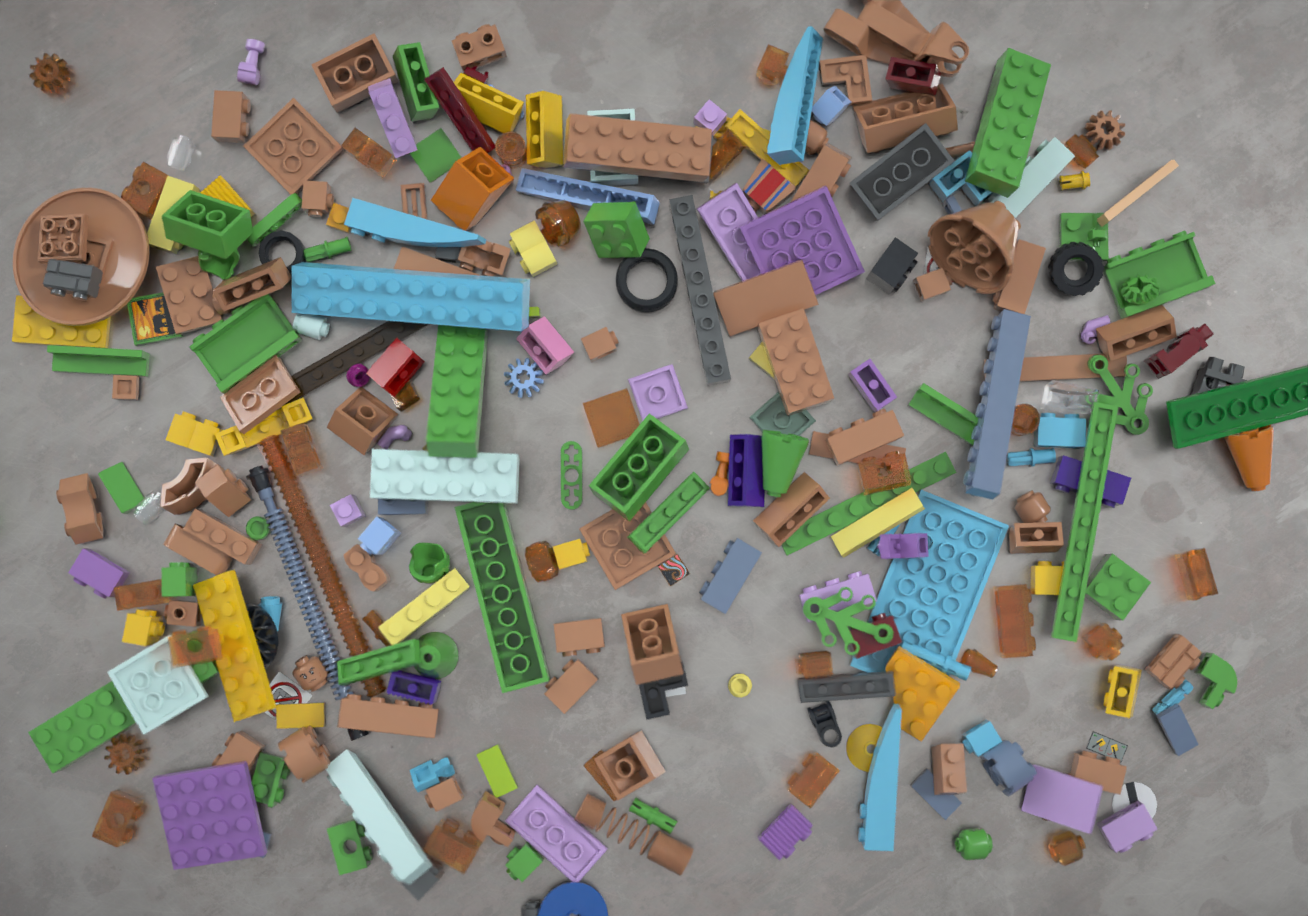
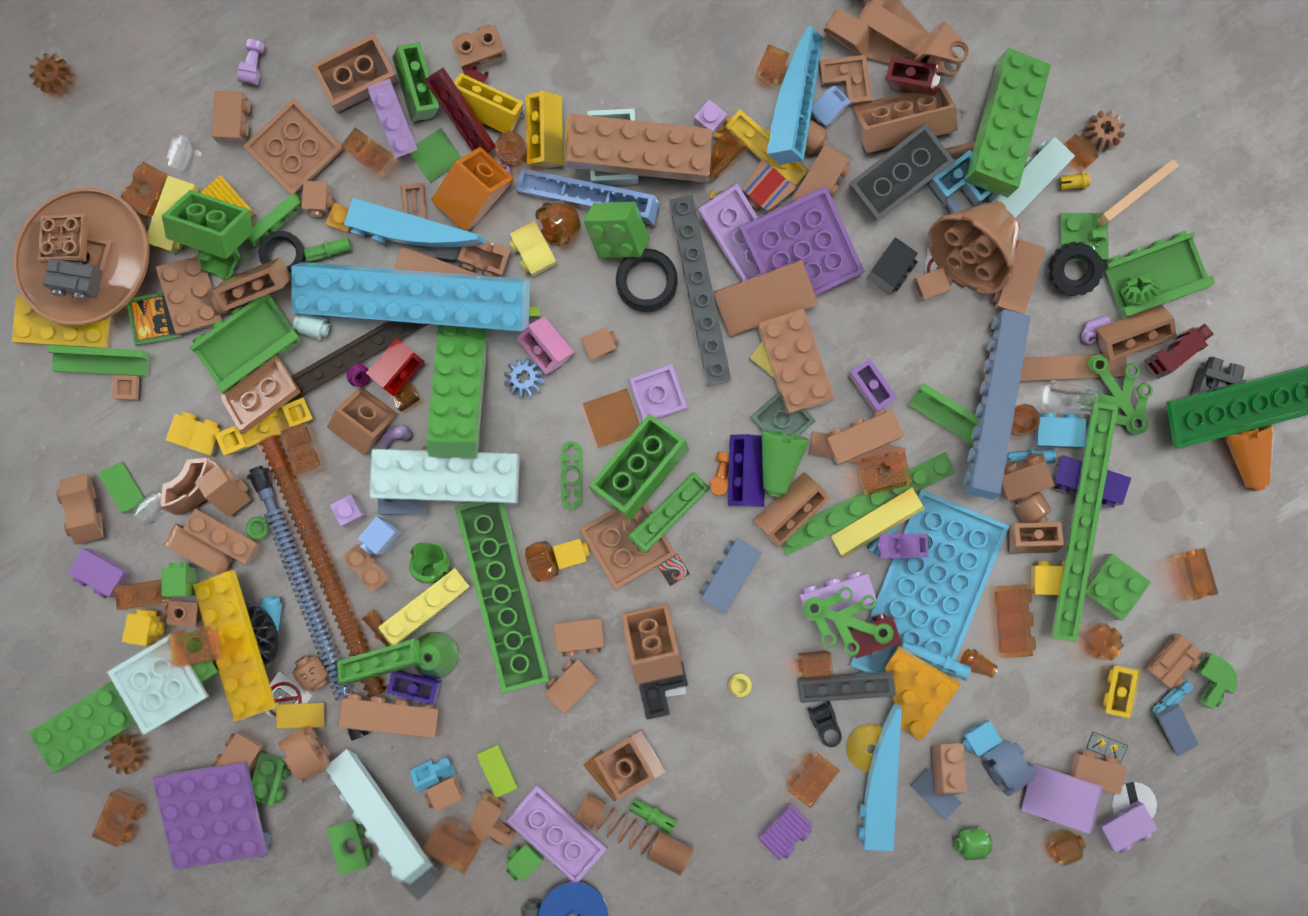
none -> nougat brick [1002,453,1055,501]

